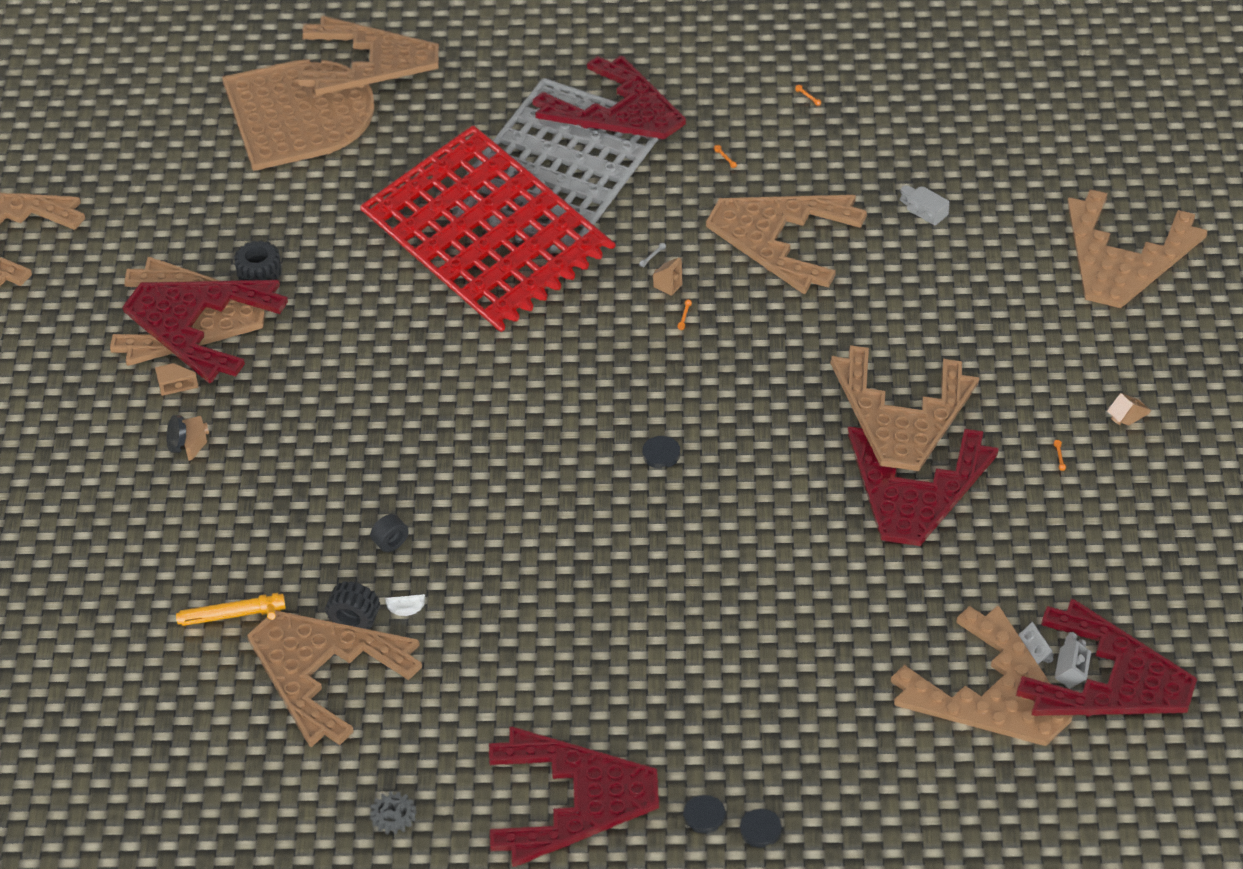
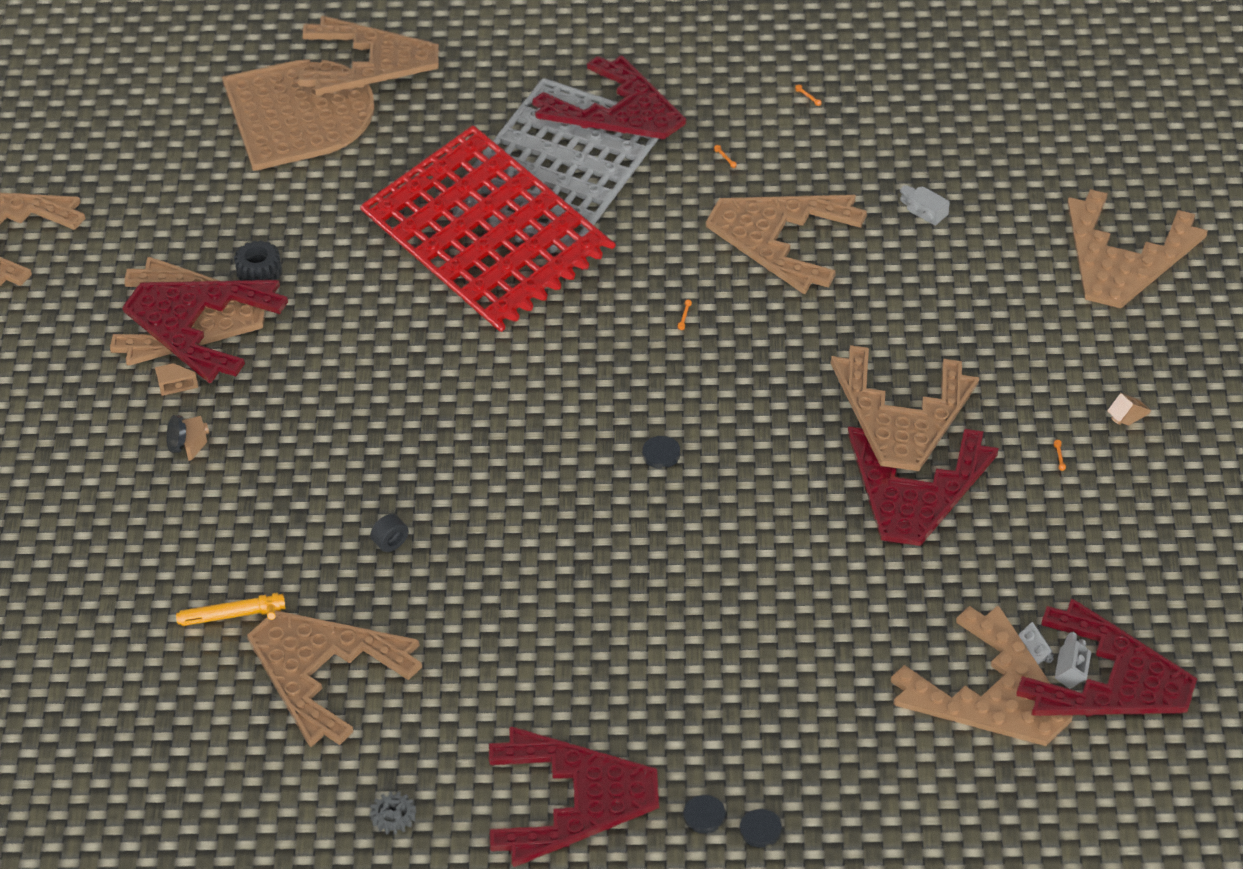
black tyre [325,581,381,630] -> none
white tile [385,594,425,616] -> none
light grey hinge [639,243,666,267] -> none
medium nougat slope [653,257,682,296] -> none

